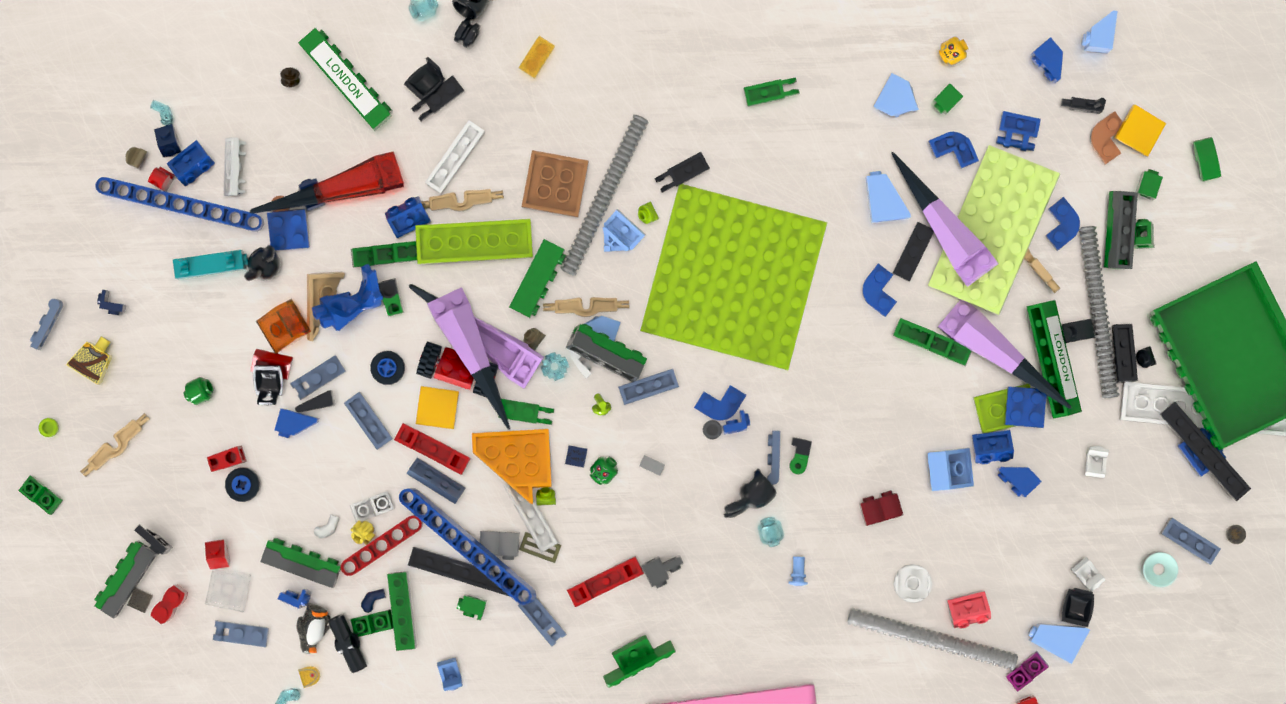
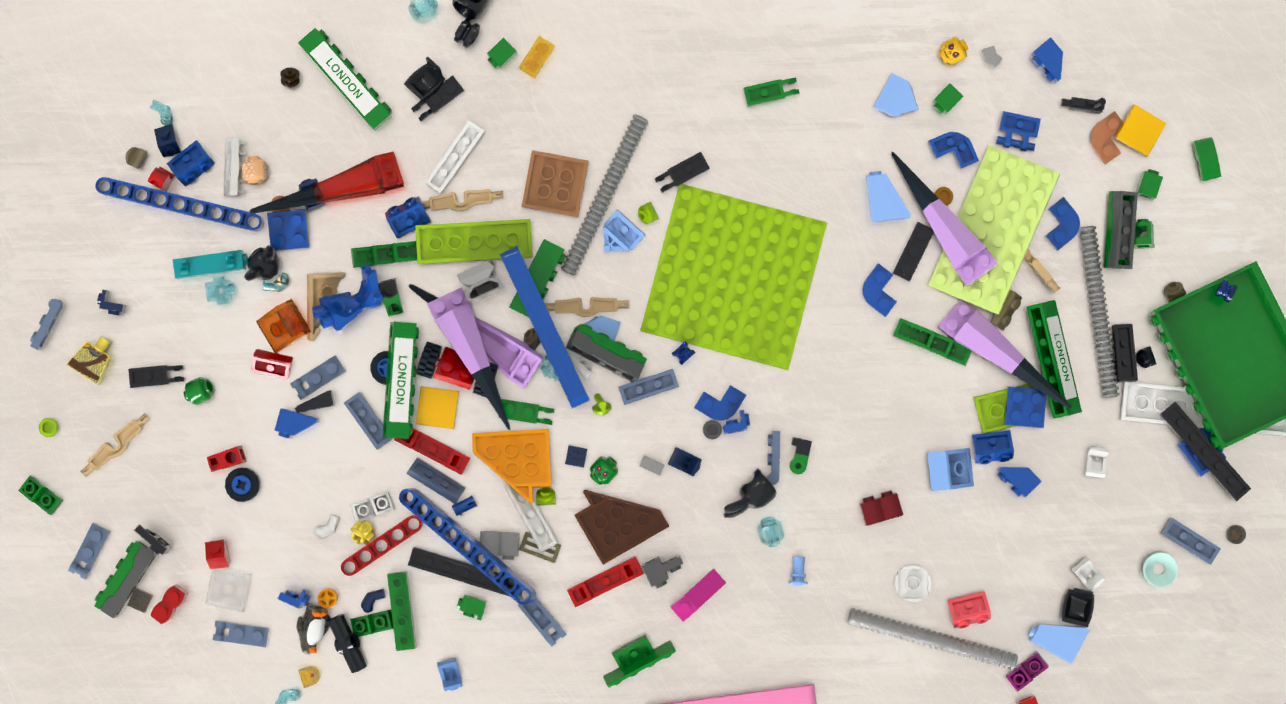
black piece [253,365,283,405] -> none
piece [260,538,341,588] -> none
black brick [1062,319,1095,343] -> none
light blue slope [1082,10,1117,54] -> none
none -> sand blue plate [68,523,111,580]
none -> black hinge [128,365,184,388]
none -> clear light blue brick [205,277,235,305]
none -> light nougat head [242,156,267,185]
none -> clear light blue arm [263,273,289,292]
none -> light orange wheel [317,588,338,608]
none -> brick [382,321,419,439]
none -> blue pin [452,495,477,516]
none -> light grey piece [457,260,503,302]
none -> green brick [487,37,517,69]
none -> blue beam [500,246,590,409]
none -> reddish brown wing [574,490,669,565]
none -> dark blue bracket [668,447,702,476]
none -> dark pink slope [670,568,726,622]
none -> clear blue wheel [671,341,696,365]
none -> pearl gold plate [934,187,953,206]
none -> light grey piece [981,46,1003,69]
none -> dark tan plate [991,290,1022,331]
none -> dark tan plate [1164,281,1186,302]
none -> clear blue wheel [1215,279,1238,303]

